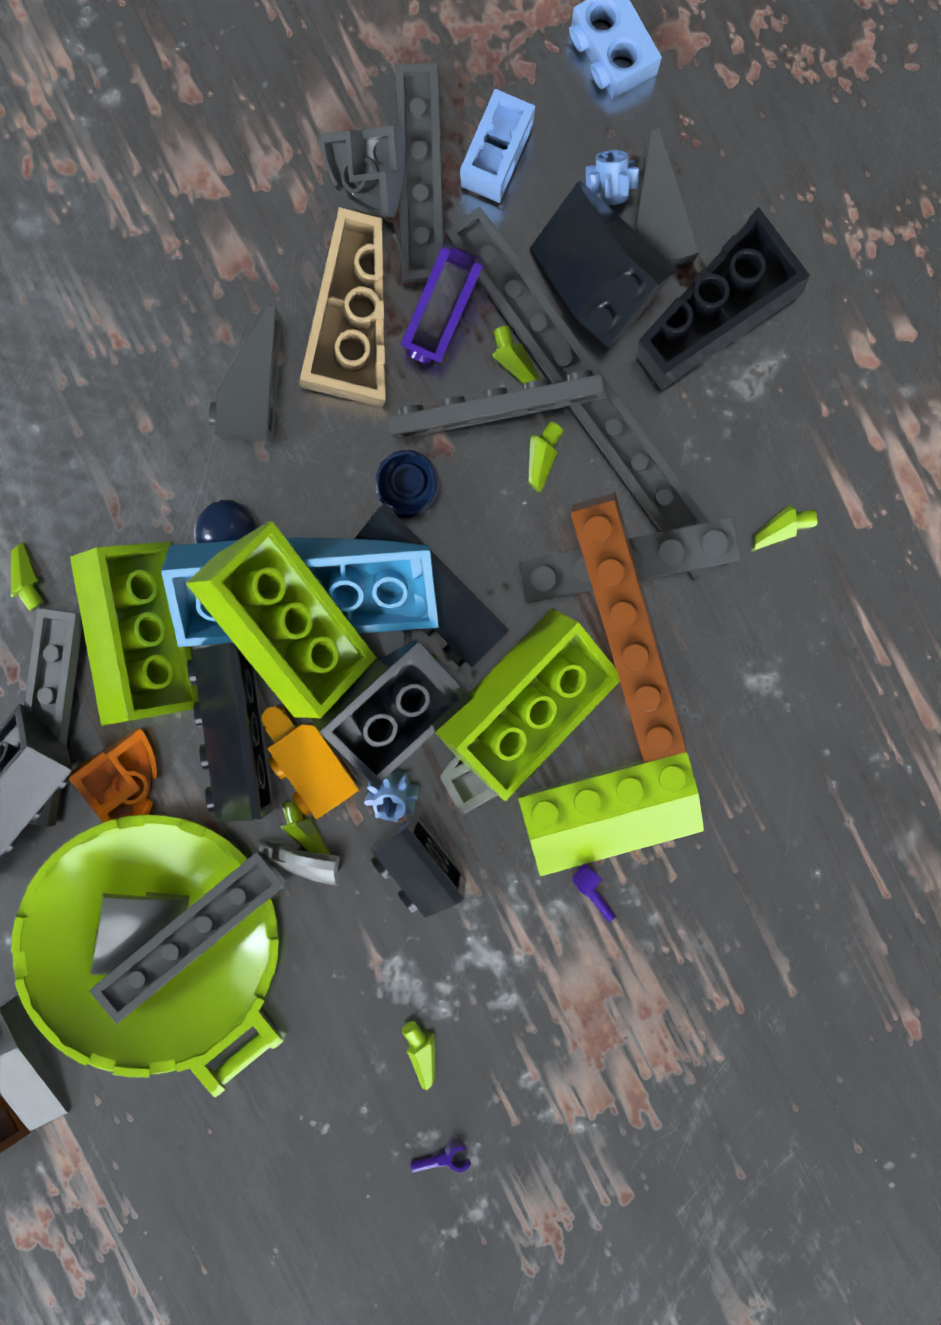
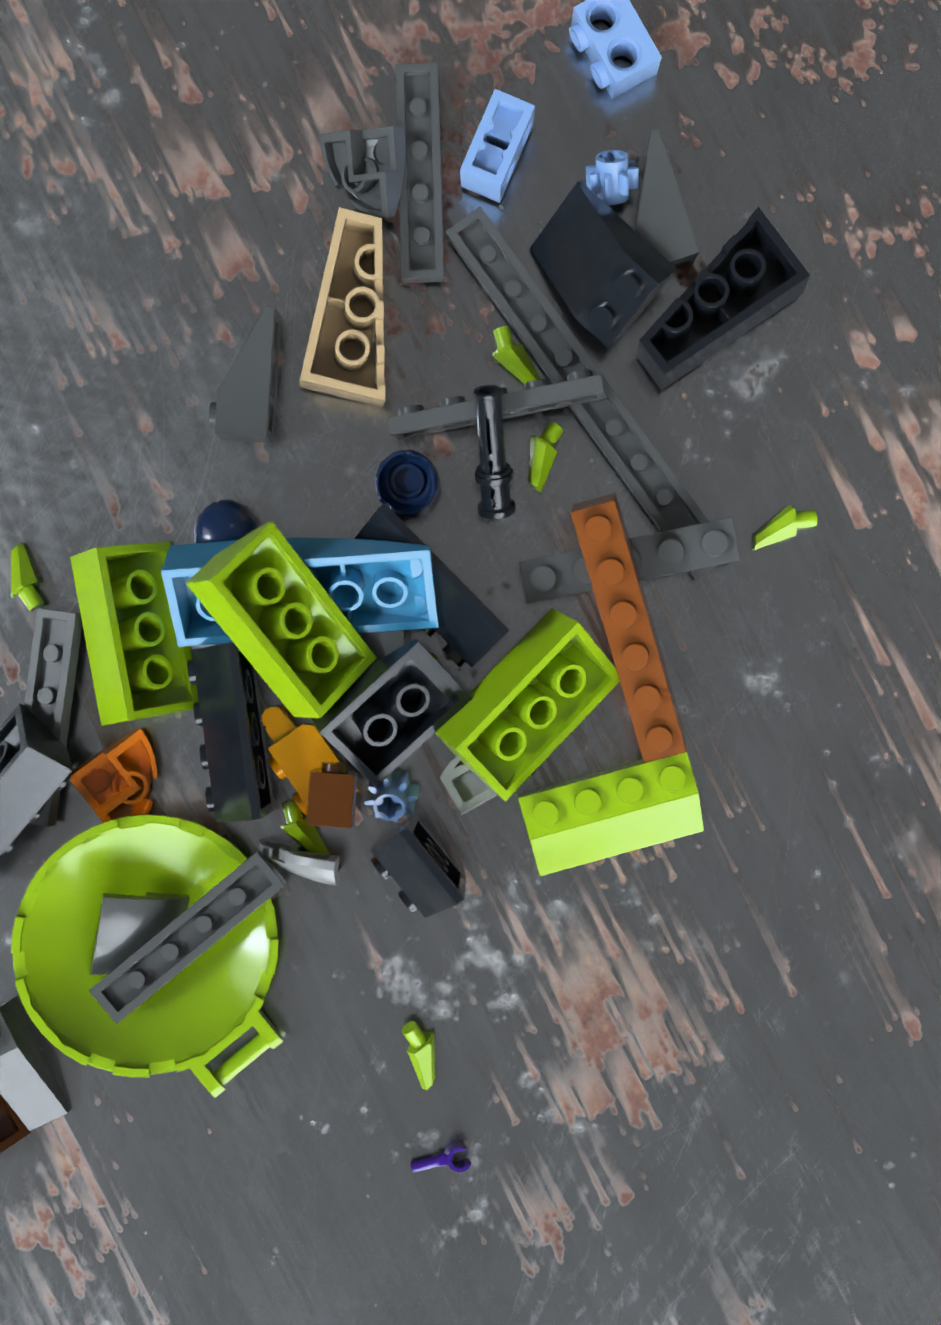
window [401,241,483,364] -> none
dark purple hand [573,864,616,922] -> none
none -> reddish brown brick [306,762,358,829]
none -> black pin [473,385,516,520]

